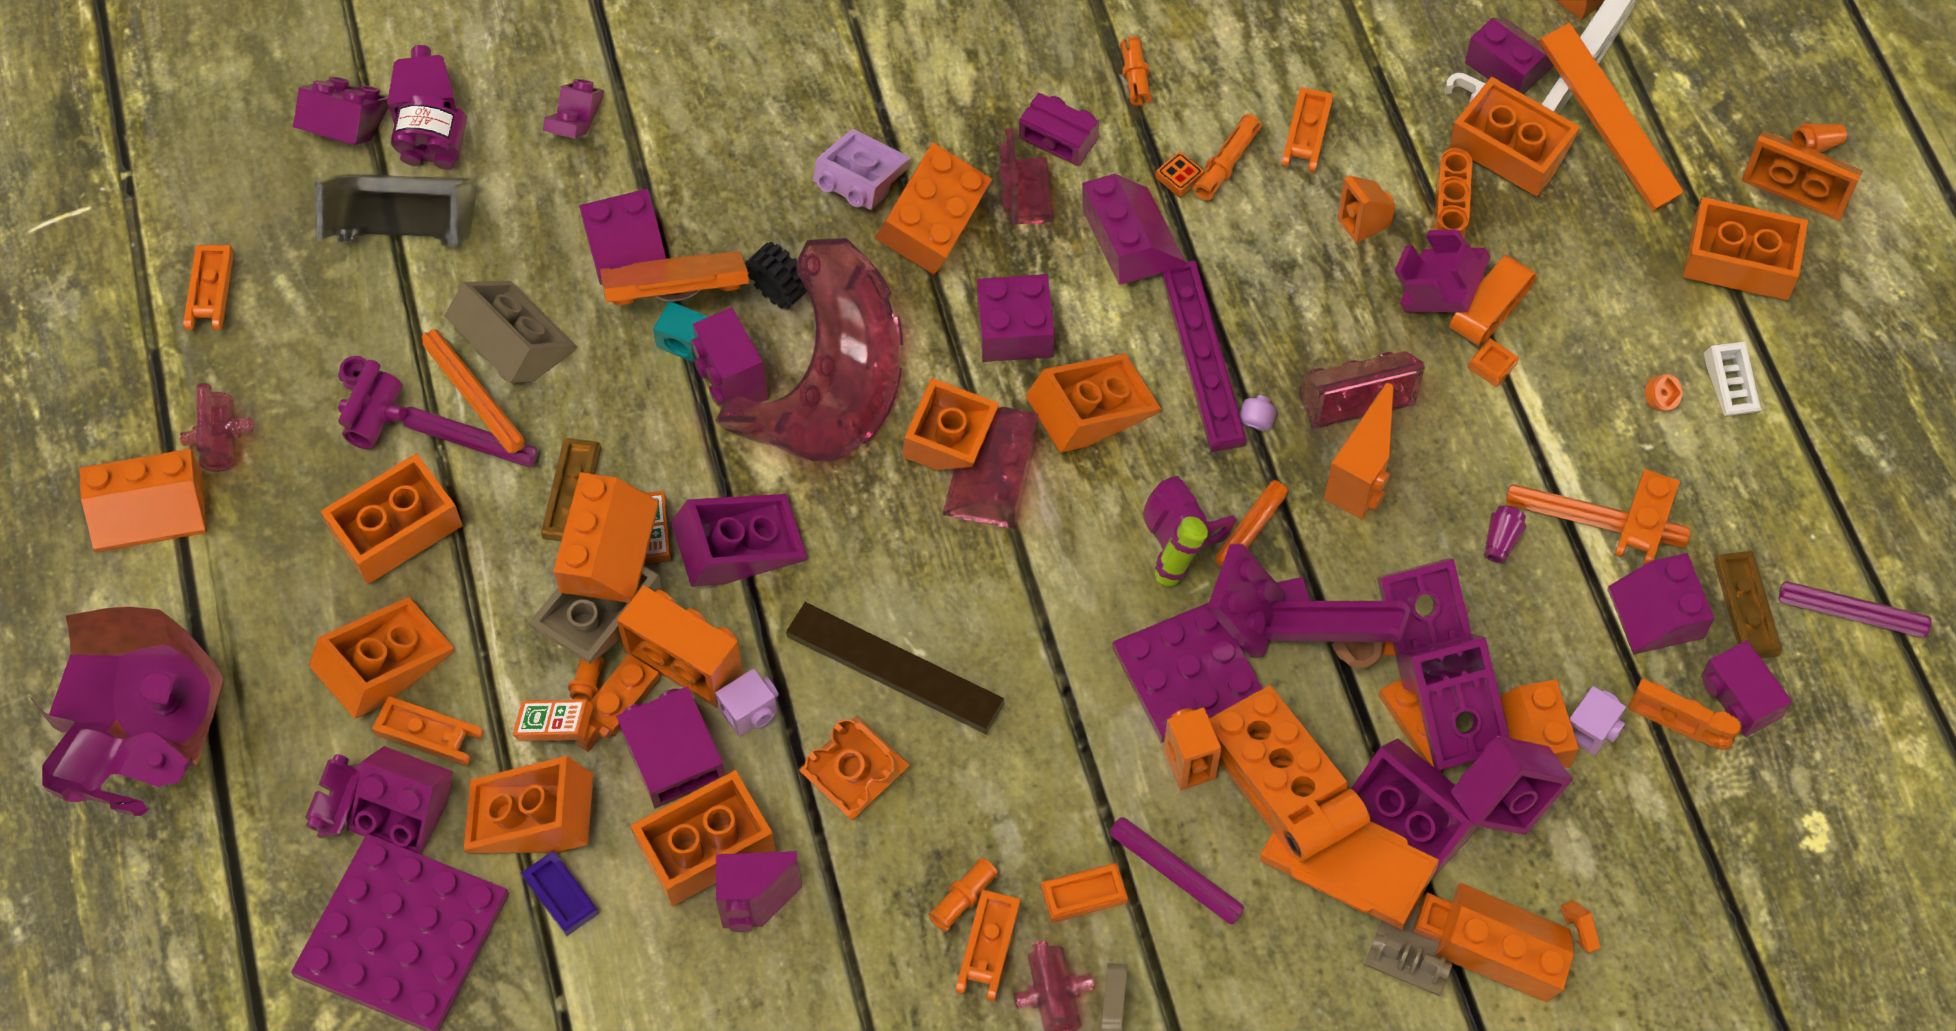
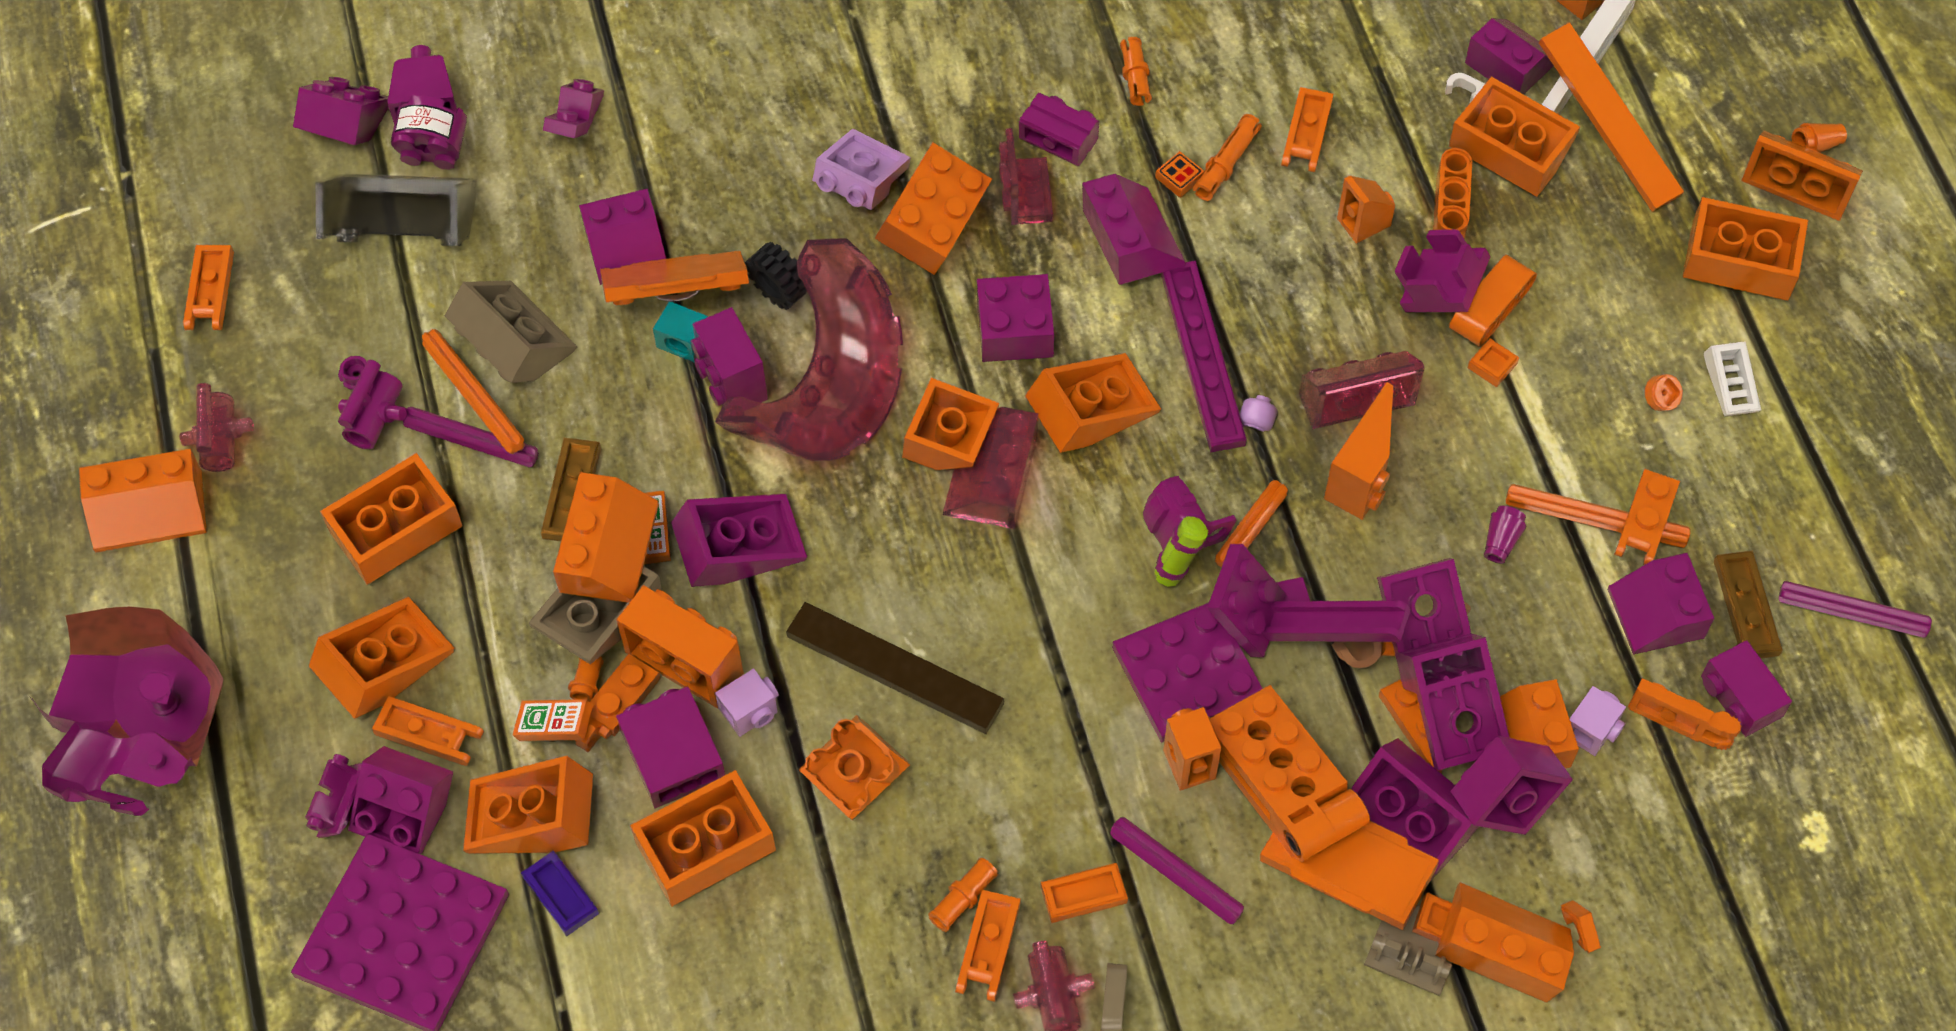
magenta slope [716,851,802,932] -> none

